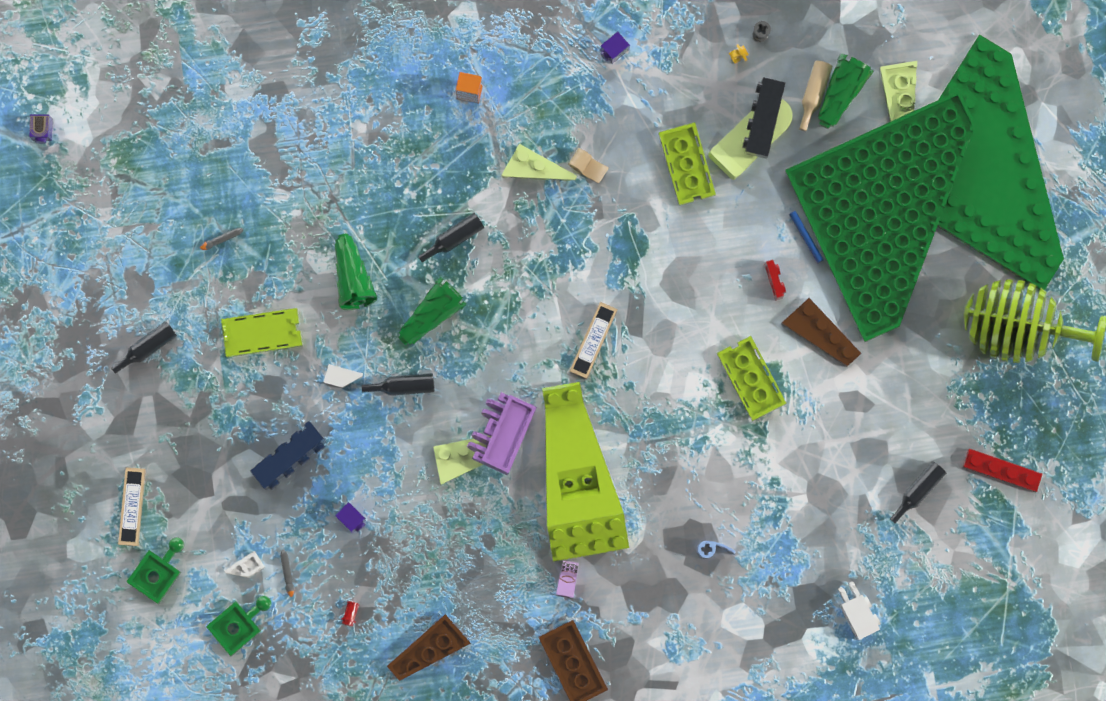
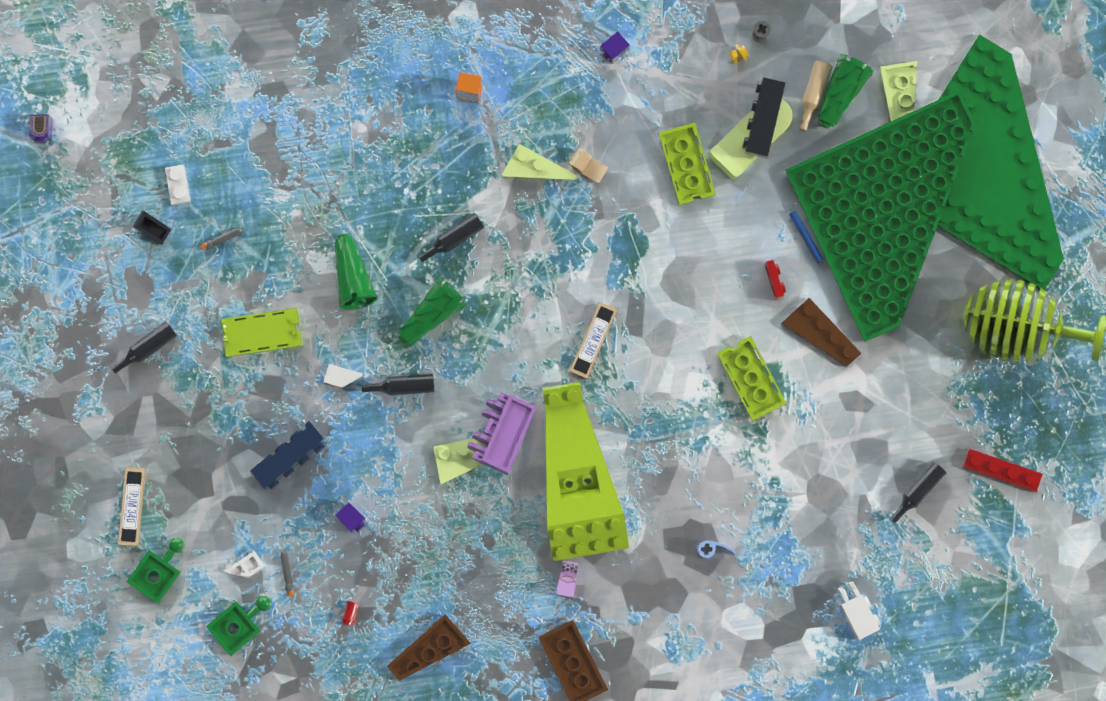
none -> black slope [133,210,171,245]
none -> white plate [165,164,191,206]

